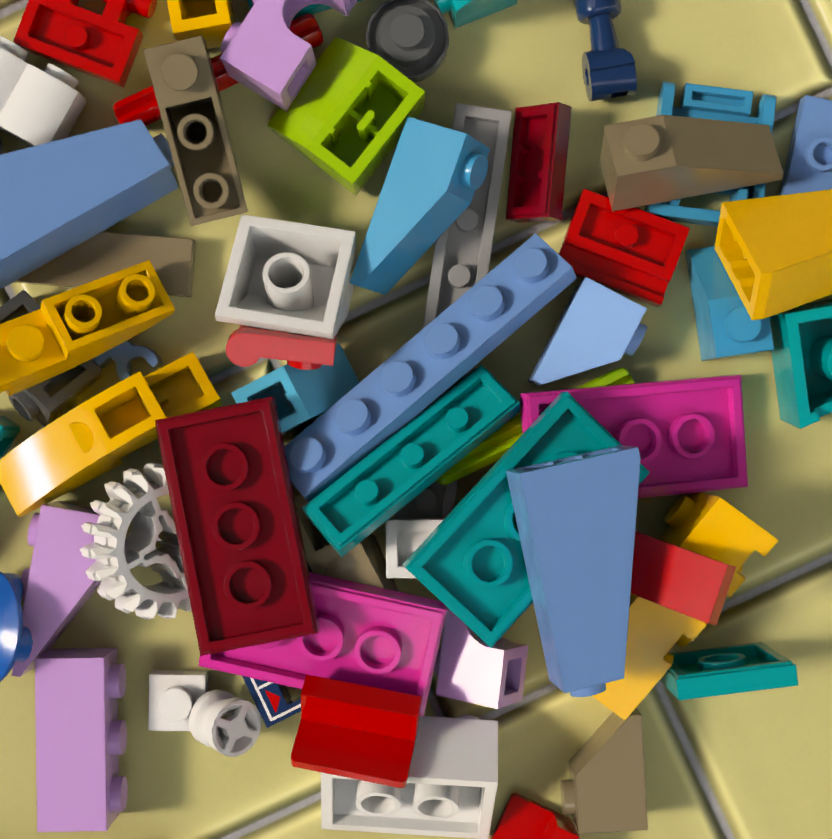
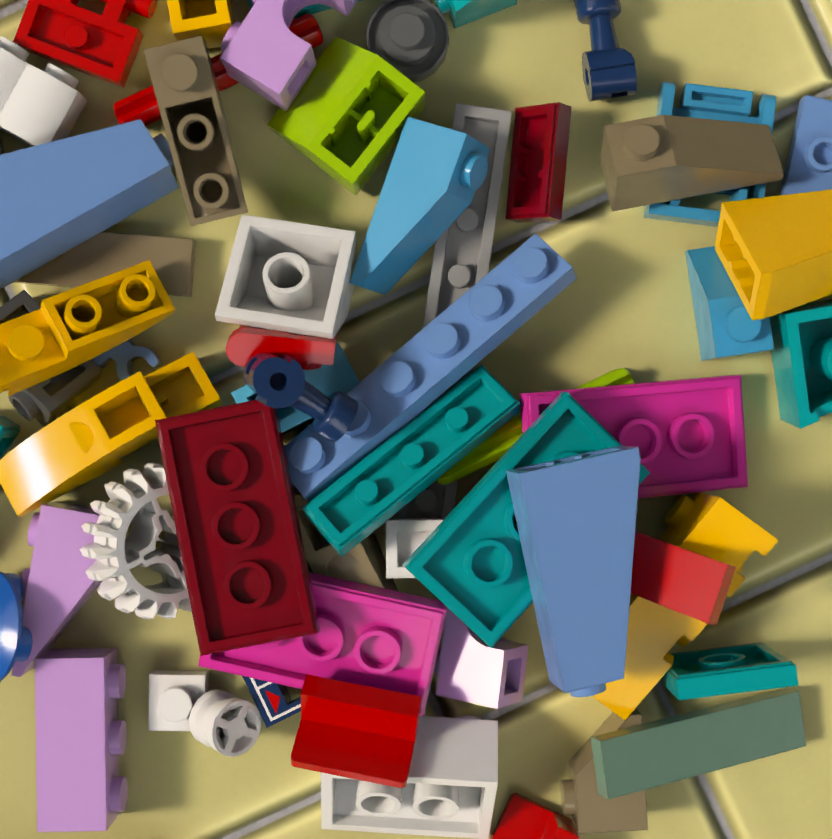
light blue slope [528,277,647,386] -> none
red plate [559,189,690,307] -> none
none -> dark blue leg [244,352,358,442]
none -> sand green tile [591,688,806,800]

